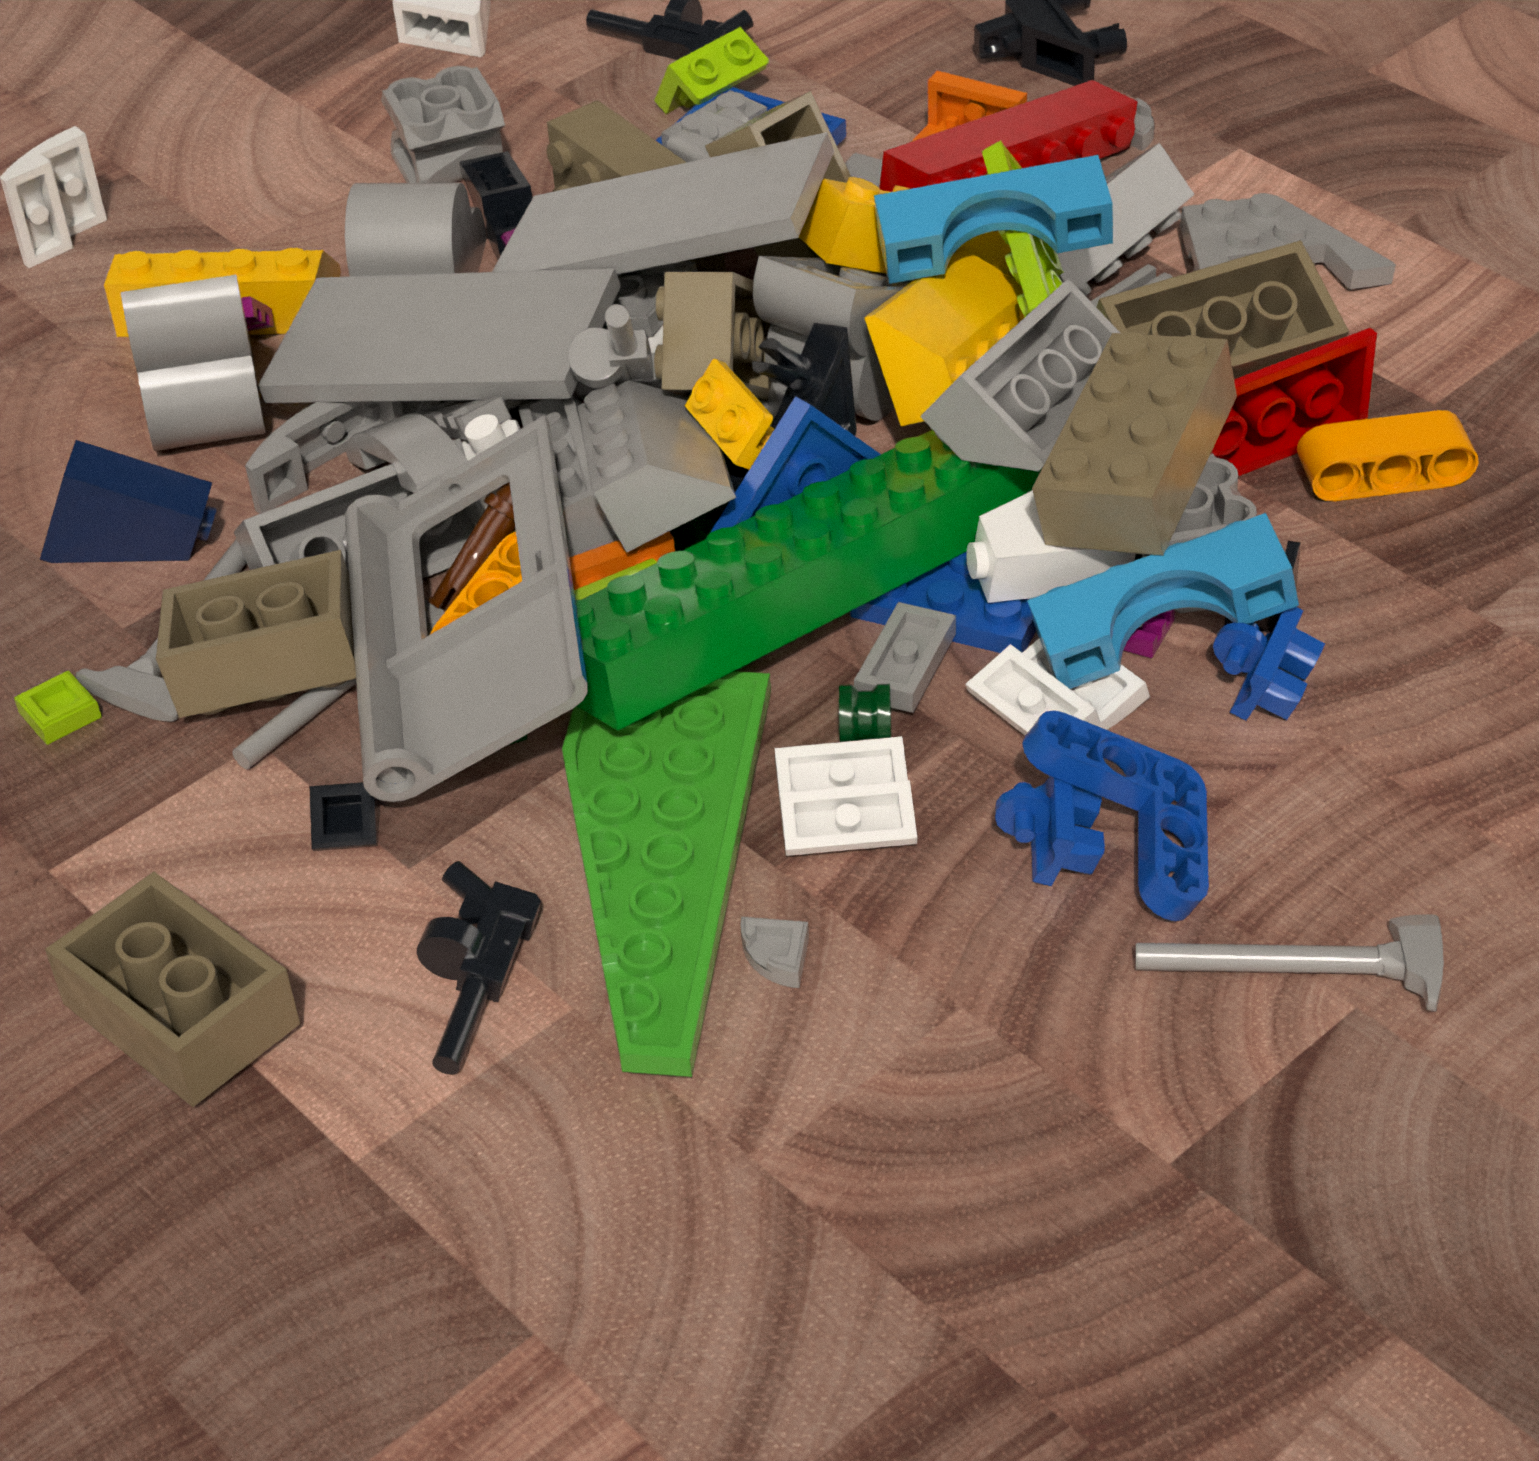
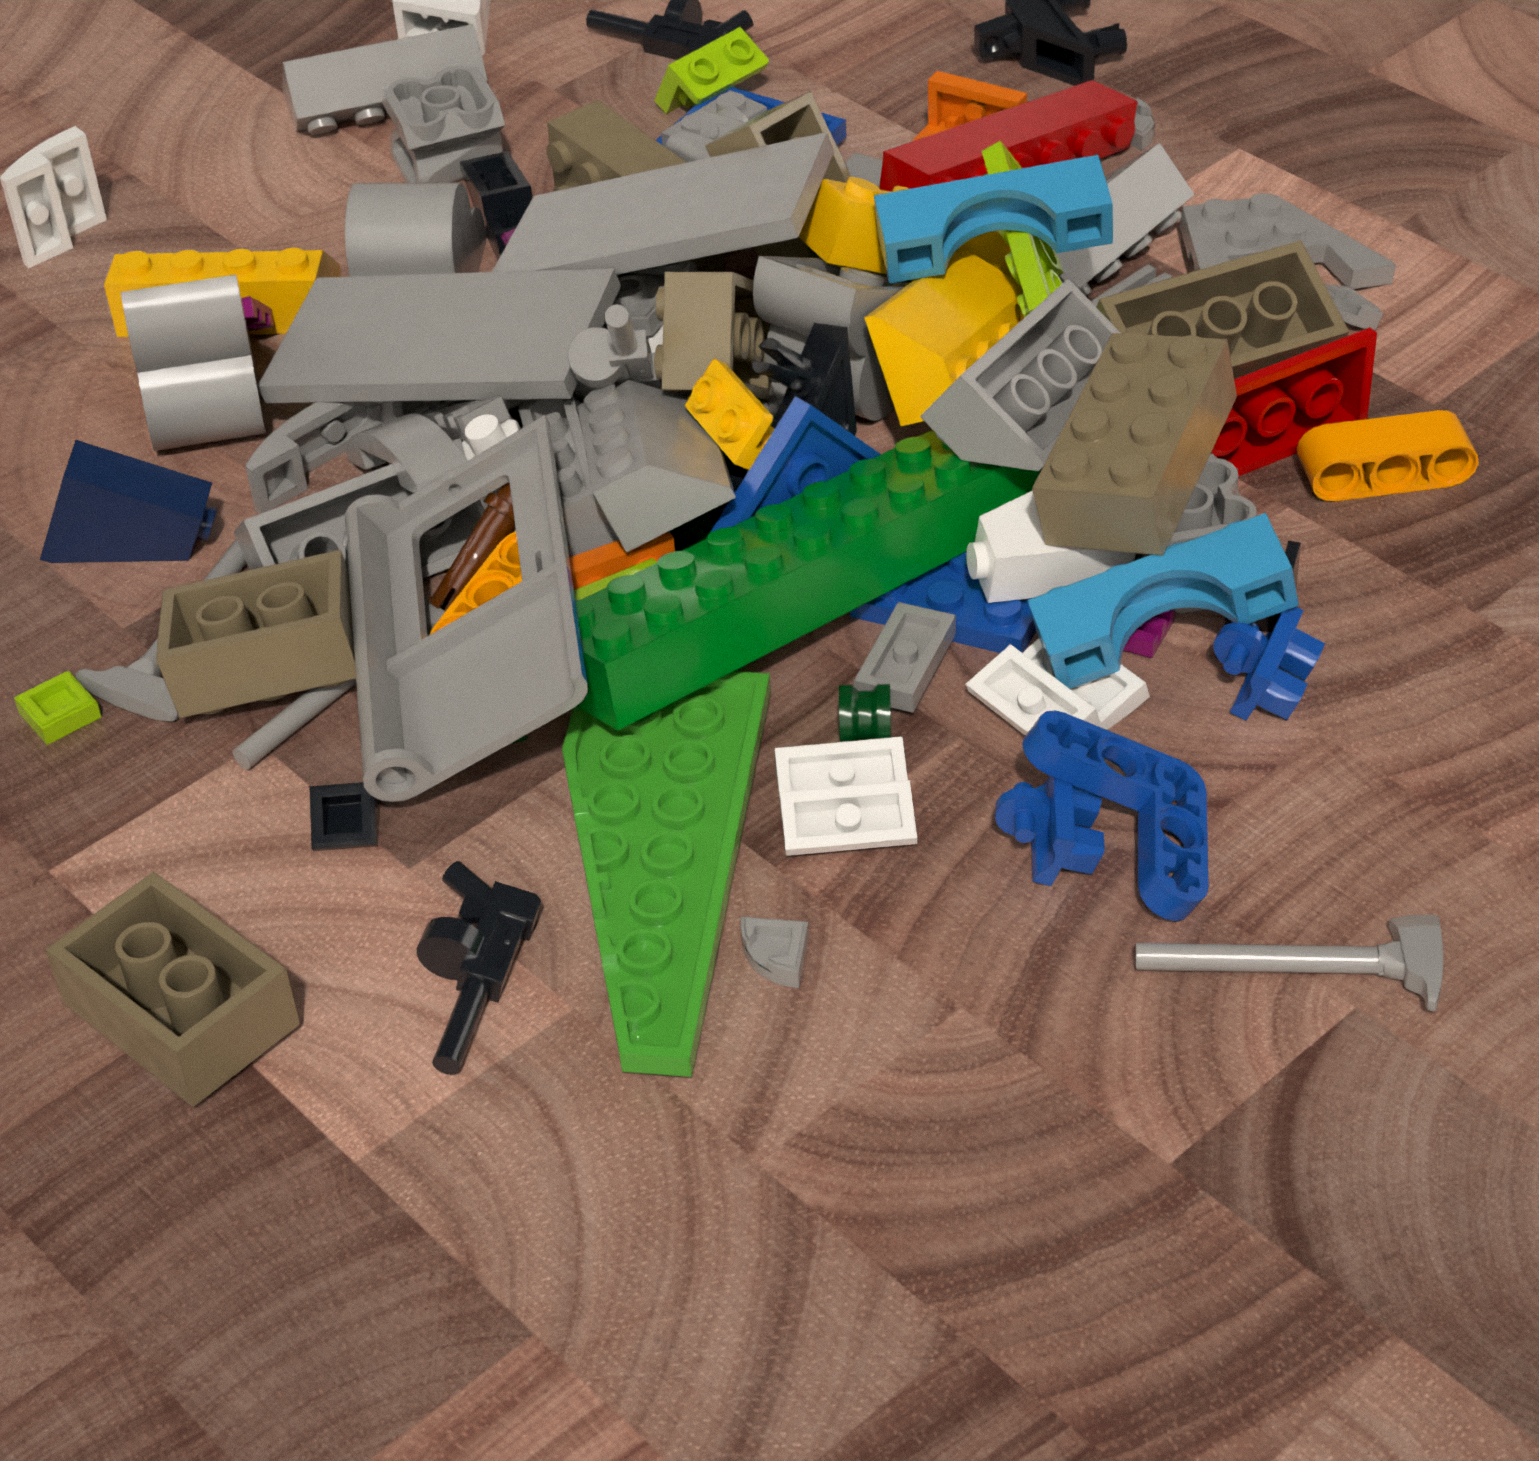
none -> light grey slope [283,24,488,135]
none -> light grey tile [1325,284,1384,330]

